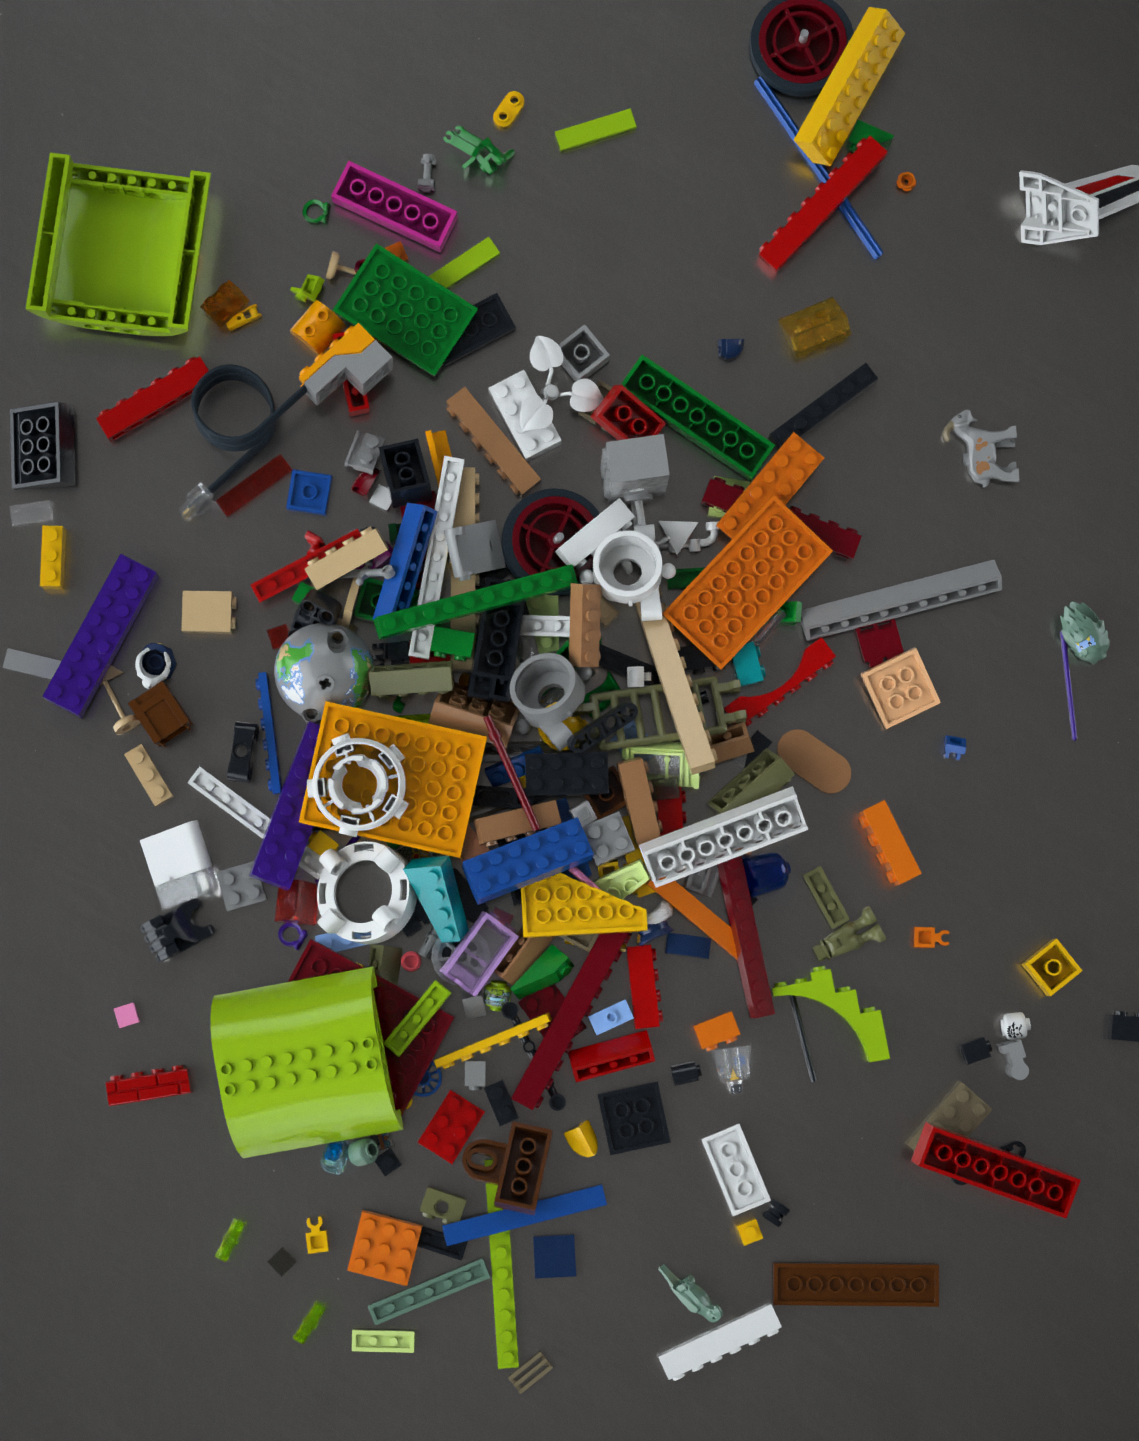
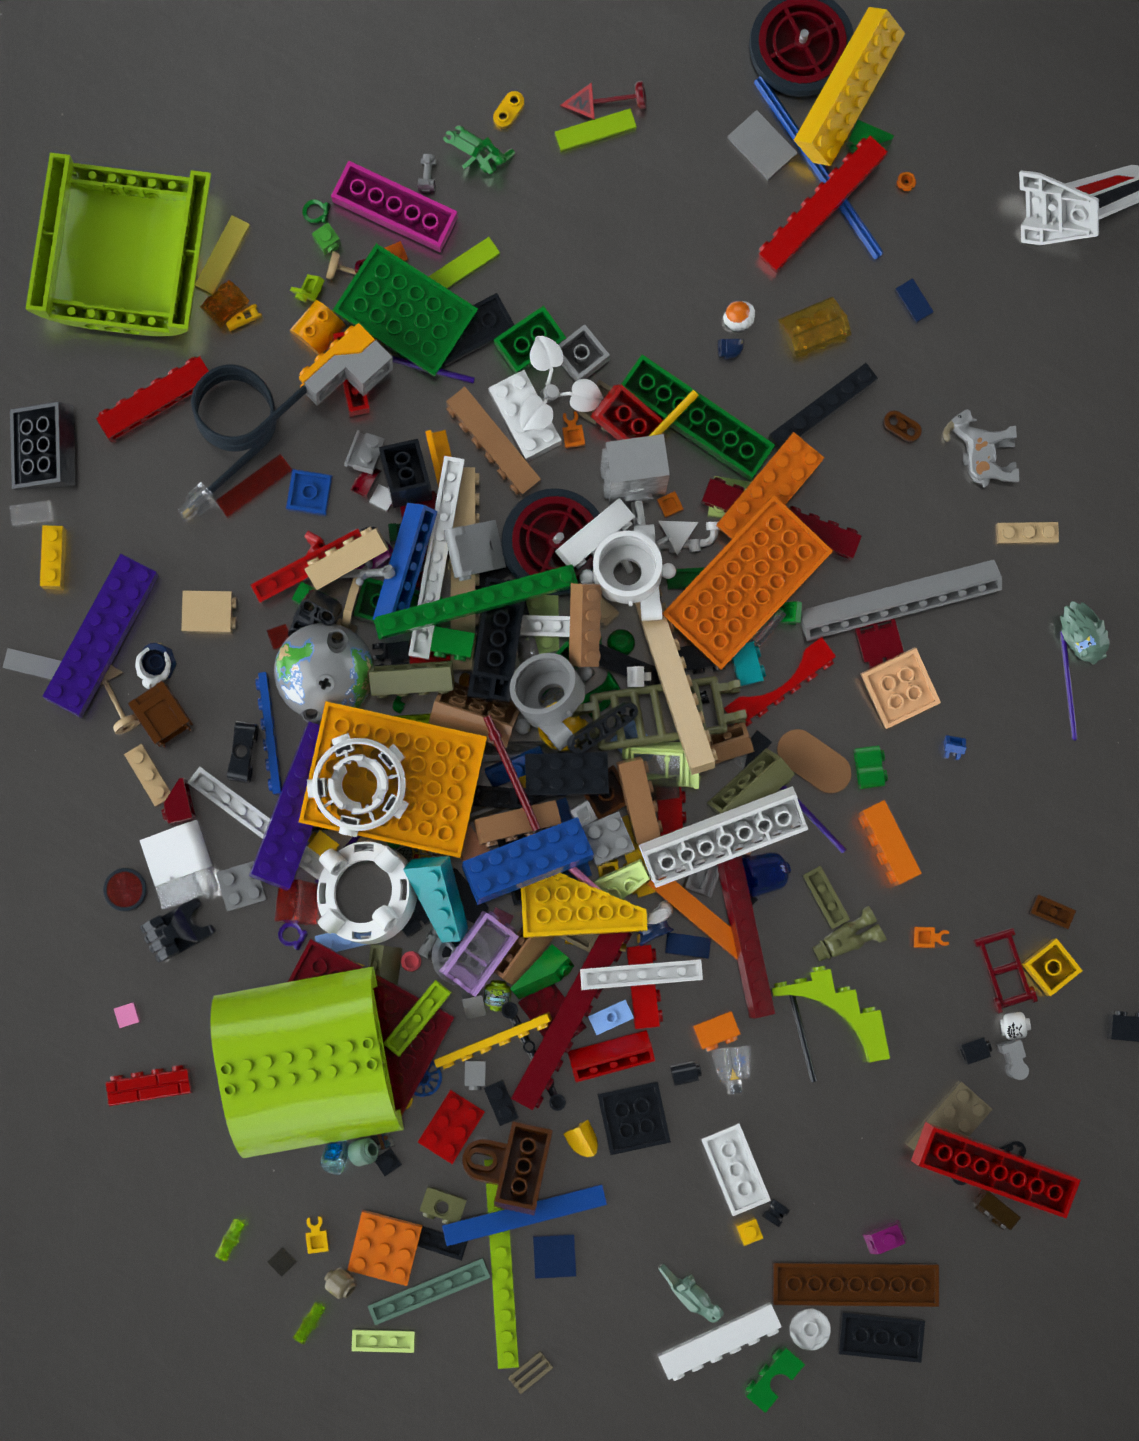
none -> clear red wheel [103,868,146,911]
none -> dark red slope [161,778,197,826]
none -> light yellow tile [195,215,250,295]
none -> bright green brick [312,223,341,255]
none -> dark tan head [324,1268,356,1299]
none -> dark purple axle [392,356,475,383]
none -> green brick [494,305,566,374]
none -> dark red piece [560,81,647,120]
none -> orange plate [562,411,585,449]
none -> white plate [580,959,703,990]
none -> green brick [607,629,635,655]
none -> yellow bar [649,390,699,436]
none -> orange tile [657,491,684,519]
none -> hair [723,301,755,332]
none -> light grey tile [727,110,797,180]
none -> green arch [745,1346,805,1413]
none -> dark purple axle [780,786,847,853]
none -> white tile [789,1308,831,1350]
none -> black plate [838,1312,925,1363]
none -> green brick [853,745,888,789]
none -> magenta torso [863,1220,907,1254]
none -> reddish brown plate [883,410,922,442]
none -> dark blue tile [895,278,934,323]
none -> dark brown piece [973,1189,1021,1230]
none -> dark red piece [974,928,1038,1014]
none -> tan plate [997,522,1059,544]
none -> reddish brown plate [1030,894,1076,930]

